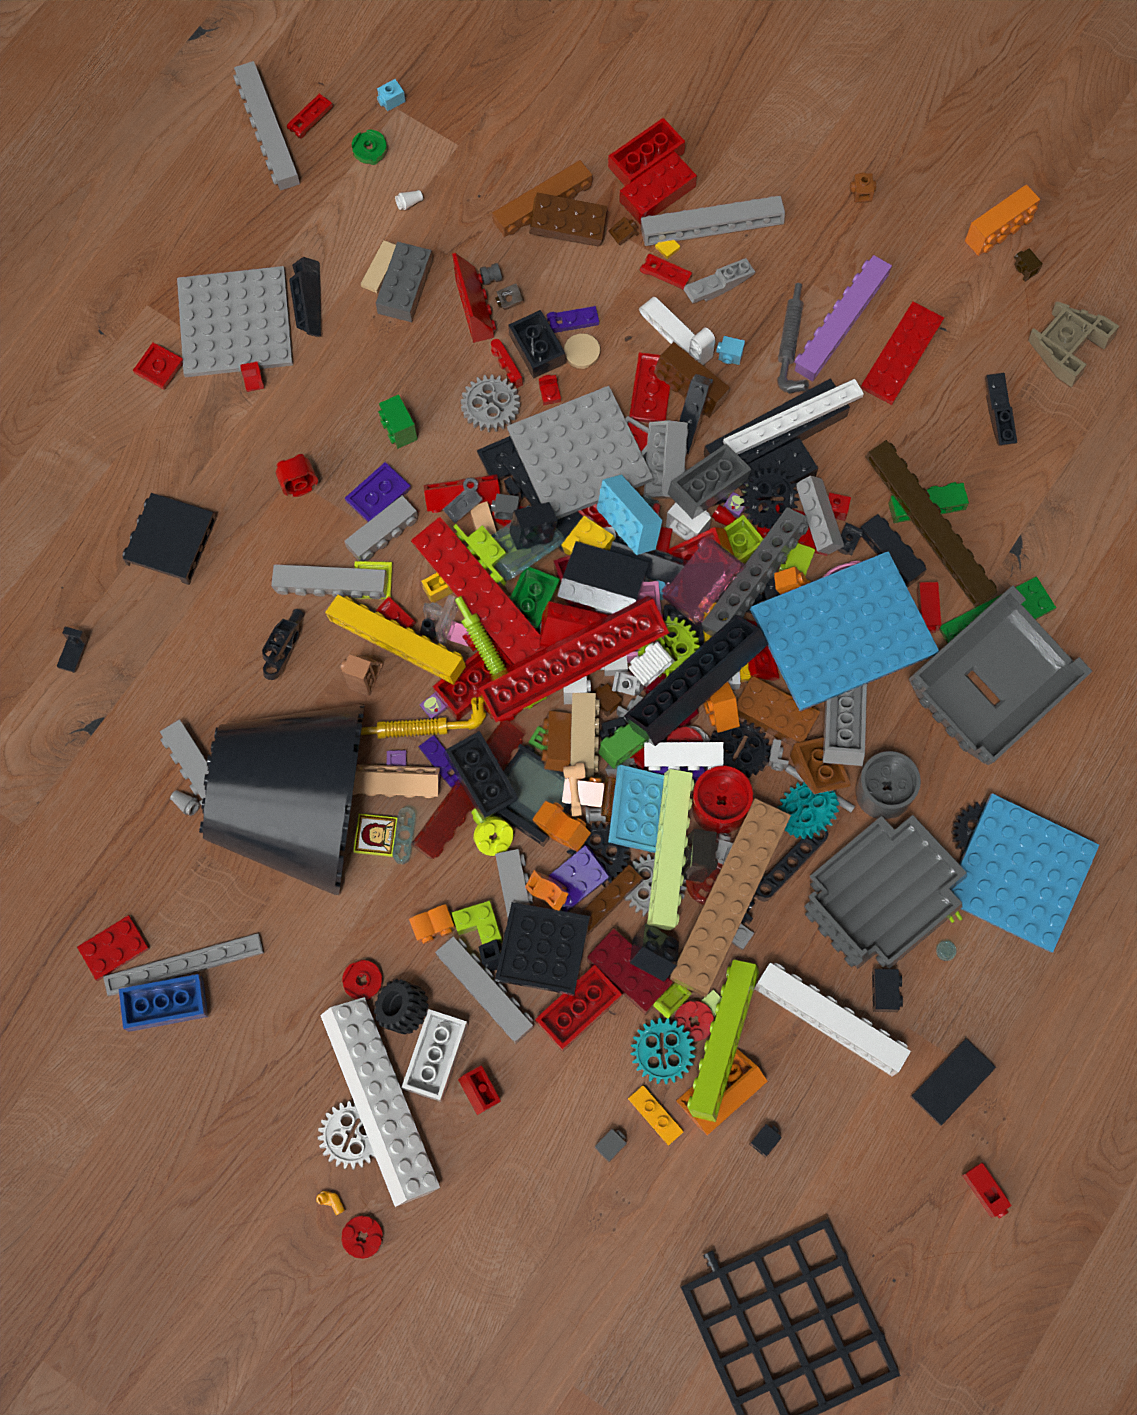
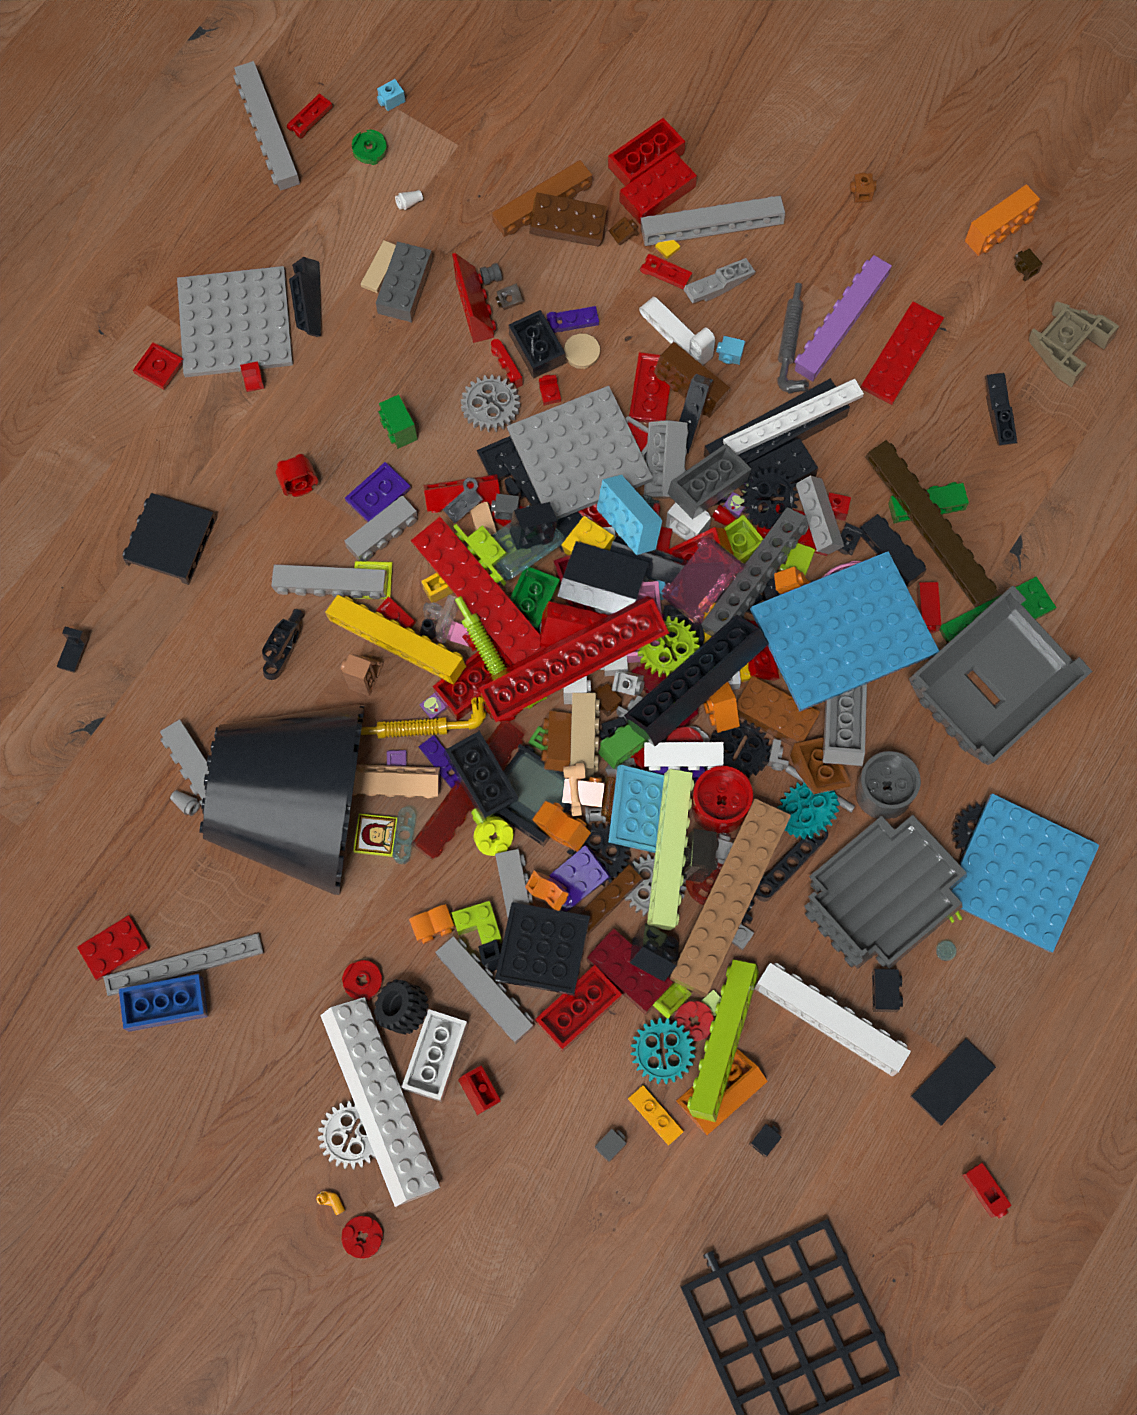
white brick [629,642,675,687] -> none

